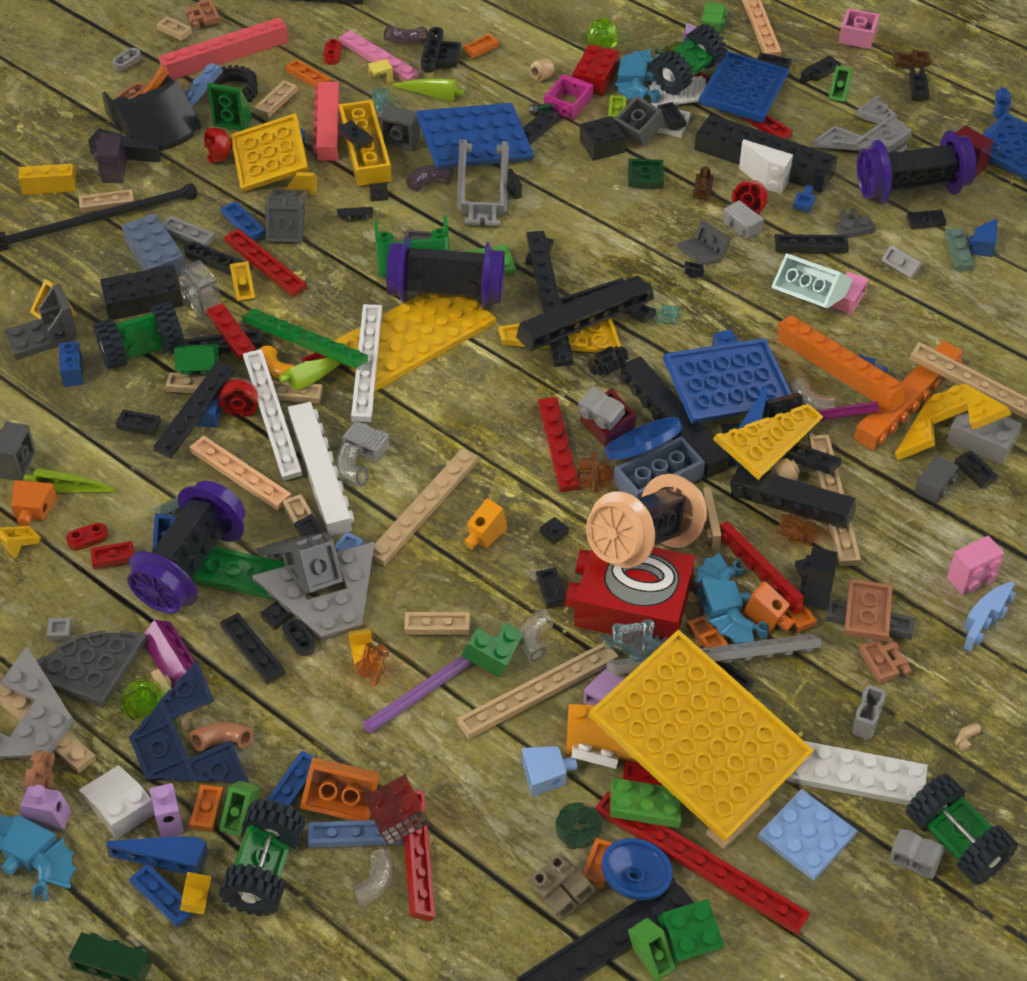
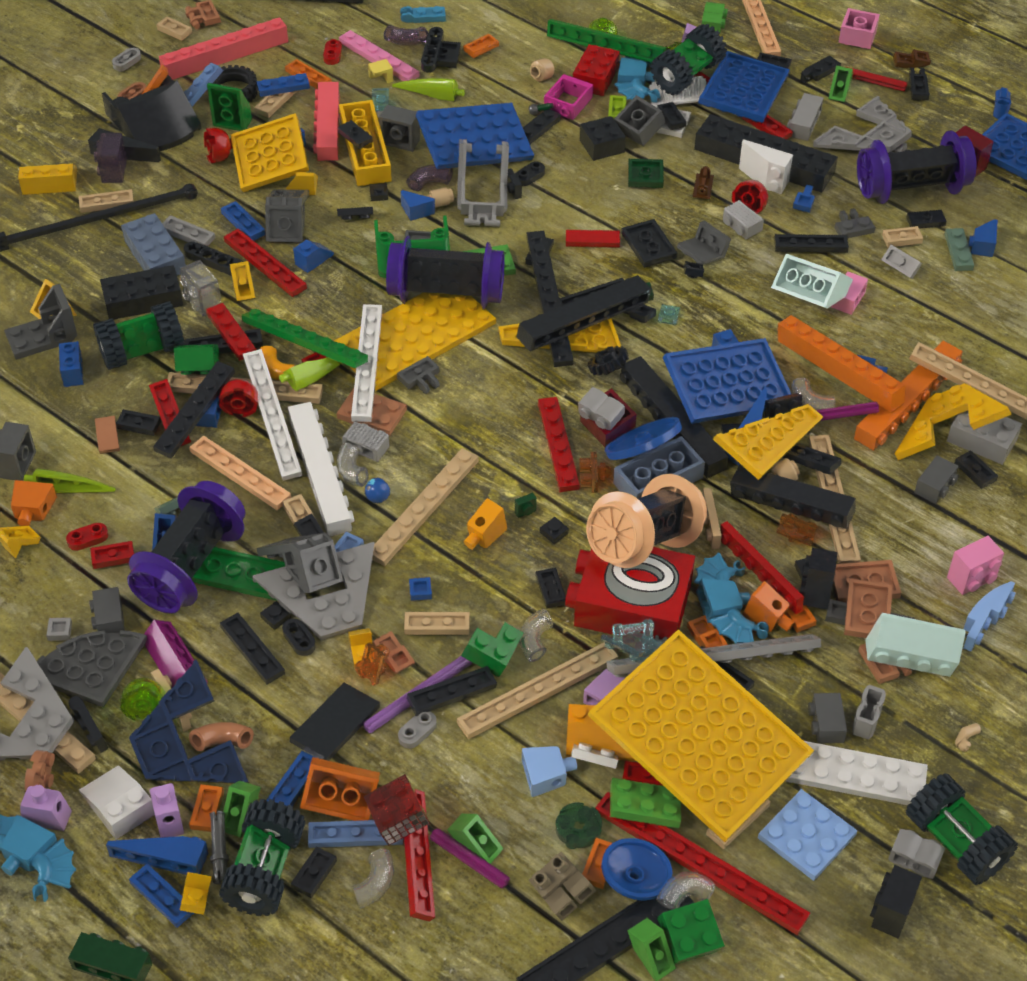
none -> black hinge [68,696,108,753]
none -> dark grey brick [89,587,125,633]
none -> nougat slope [95,416,120,454]
none -> red plate [149,379,191,446]
none -> dark grey pin [210,811,229,884]
none -> blue plate [257,73,310,97]
none -> black tile [290,682,380,761]
none -> black plate [291,846,337,899]
none -> blue slope [293,239,334,273]
none -> nougat plate [337,388,407,436]
none -> blue piece [365,478,390,504]
none -> nougat slope [373,631,415,674]
none -> dark grey hinge [397,356,440,394]
none -> light grey plate [398,711,437,749]
none -> dark azure hinge [400,6,446,23]
none -> blue slope [401,190,435,221]
none -> black plate [407,666,497,716]
none -> blue plate [409,577,432,601]
none -> tan brick [427,187,454,208]
none -> magenta axle [430,828,510,888]
none -> bright green slope [447,813,504,864]
none -> black plate [515,161,545,186]
none -> dark green plate [515,492,537,518]
none -> green plate [547,19,666,63]
none -> red tile [566,230,620,248]
none -> black plate [621,219,678,268]
none -> clear cylinder [656,871,715,910]
none -> light grey brick [787,93,824,141]
none -> dark grey brick [808,693,847,744]
none -> nougat plate [833,560,901,603]
none -> red axle [846,67,907,92]
none -> light aqua slope [865,613,965,677]
none -> black brick [870,865,922,939]
none -> tan plate [882,226,923,248]

